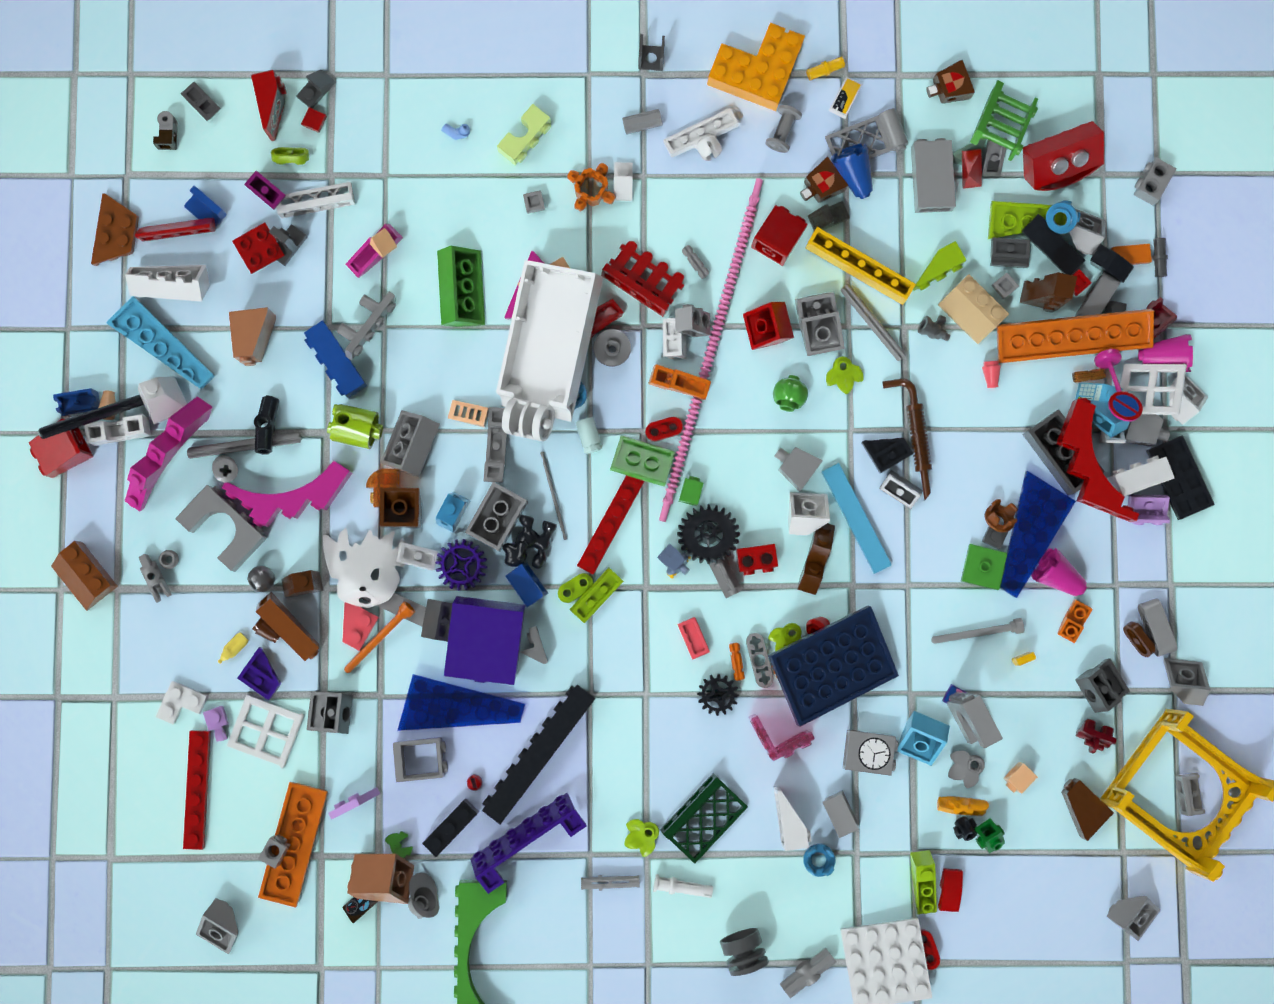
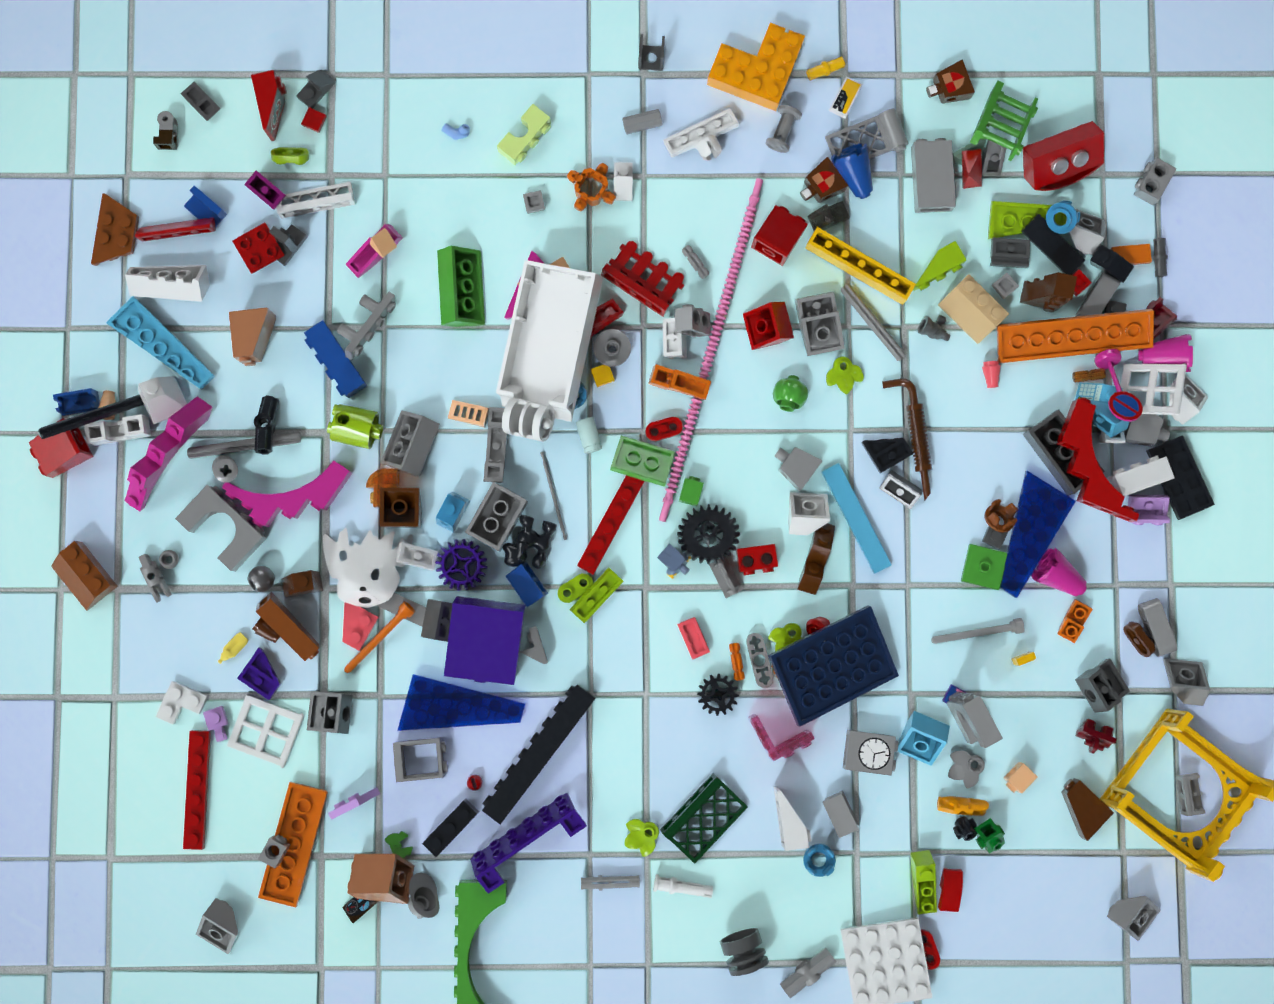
none -> yellow tile [591,365,615,388]

